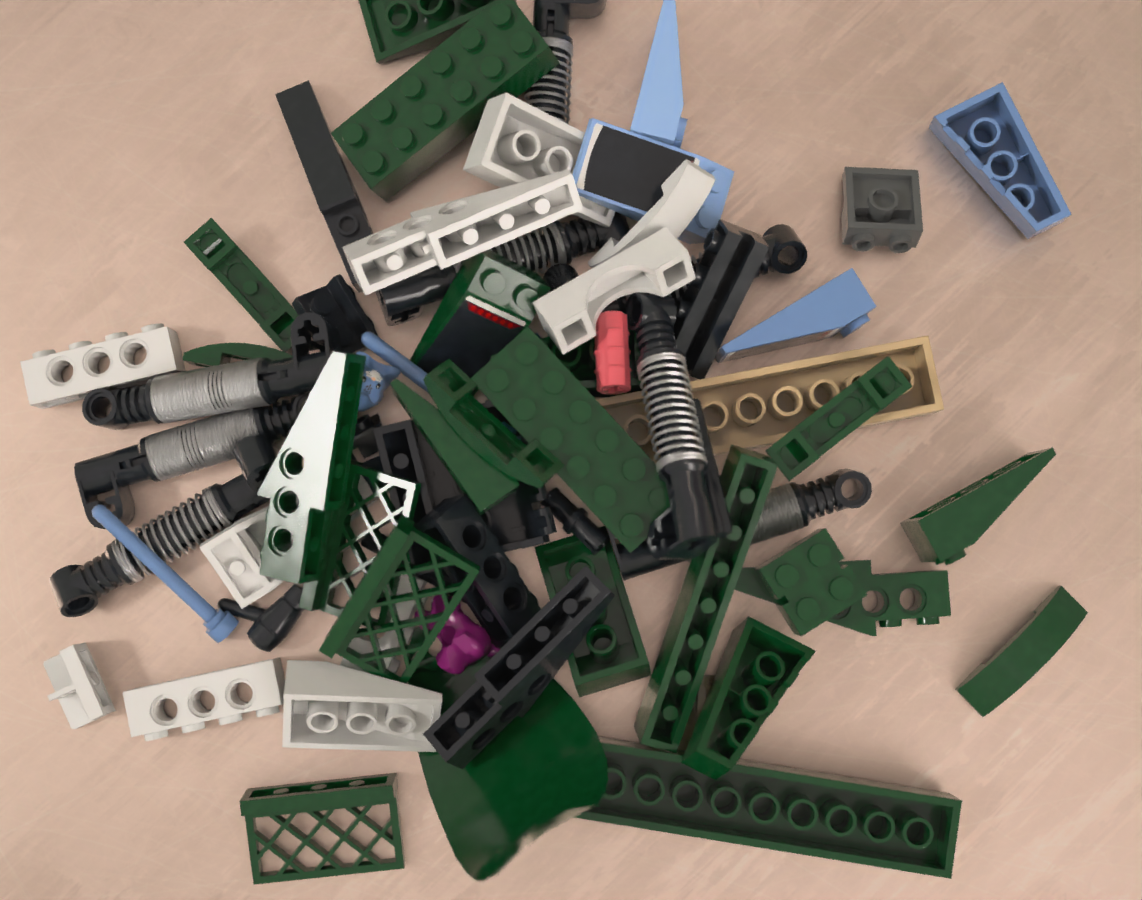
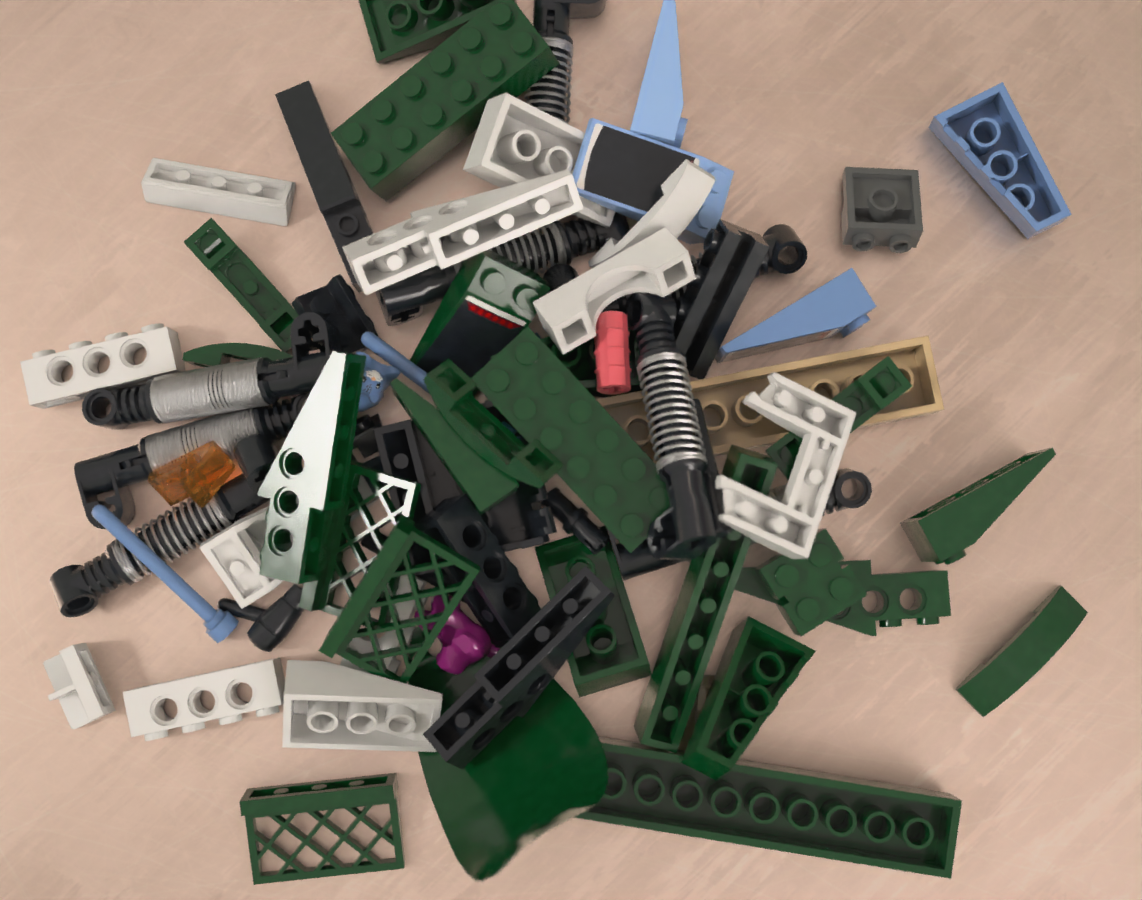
none -> white slope [141,158,296,226]
none -> clear orange slope [148,440,235,508]
none -> white wedge [715,372,856,559]

